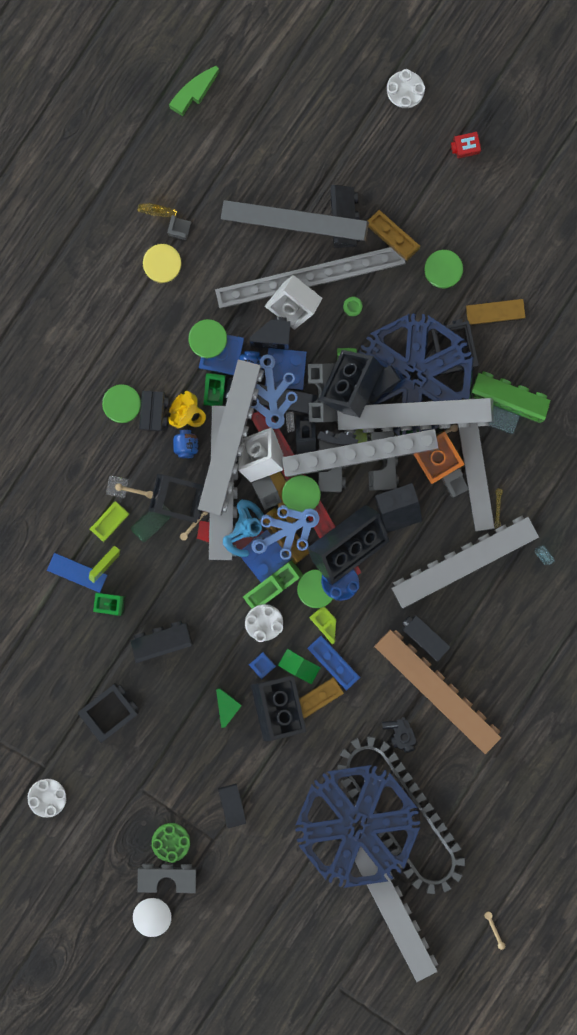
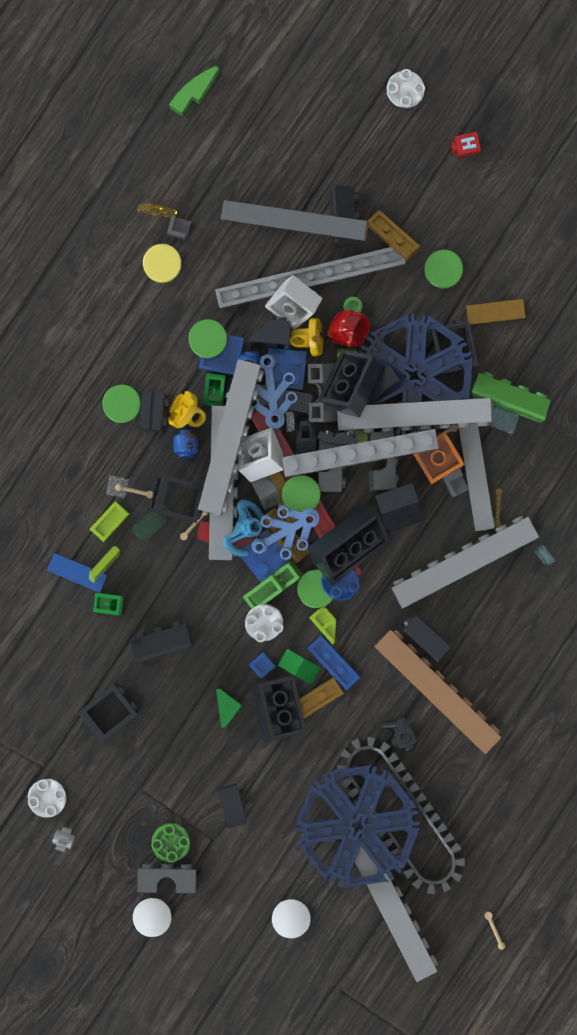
none -> light grey gear [52,827,75,852]
none -> white dish [272,899,310,938]
none -> yellow tile [289,318,323,356]
none -> red piece [327,310,370,349]

